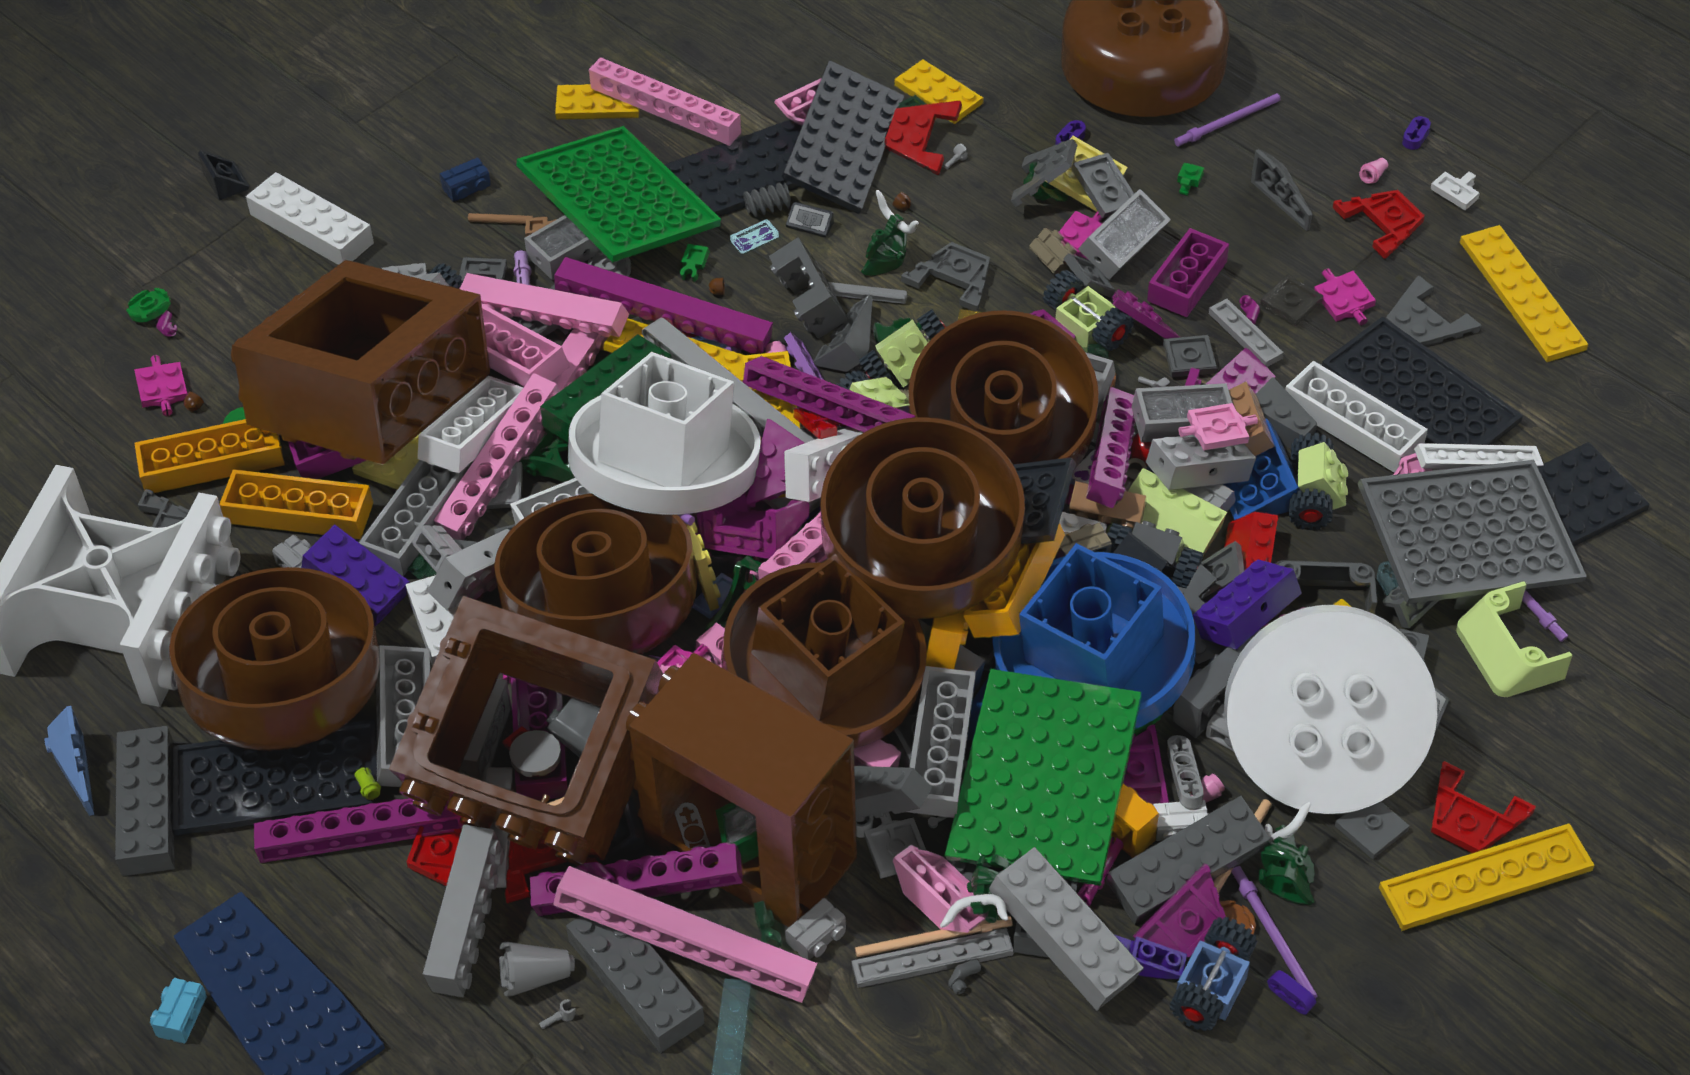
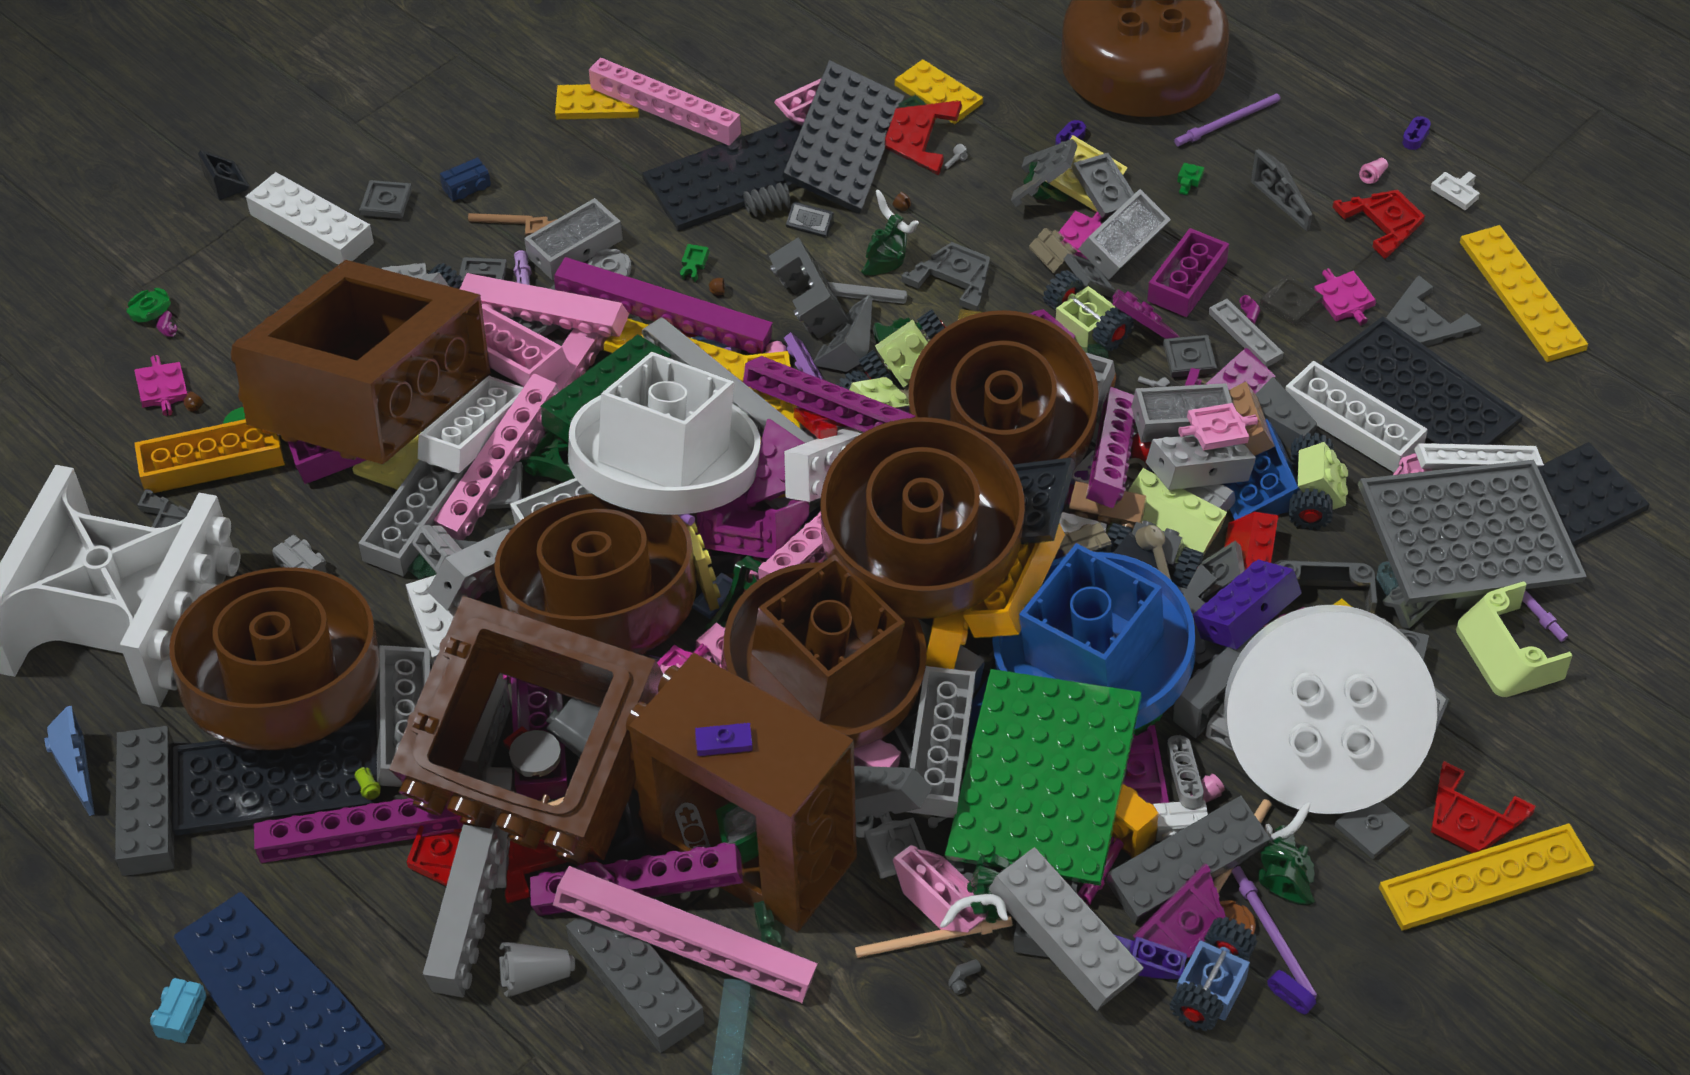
light orange brick [220,469,373,539] -> none
dark purple brick [301,524,409,627] -> none
green plate [516,126,721,262] -> none
light grey hand [539,999,576,1029] -> none
clear light blue tile [730,219,779,254] -> none
light grey brick [785,898,846,960] -> none
light grey tile [852,928,1013,988] -> none
none -> dark grey plate [360,180,412,219]
none -> dark purple plate [695,723,753,756]
none -> dark tan piece [1135,525,1171,580]

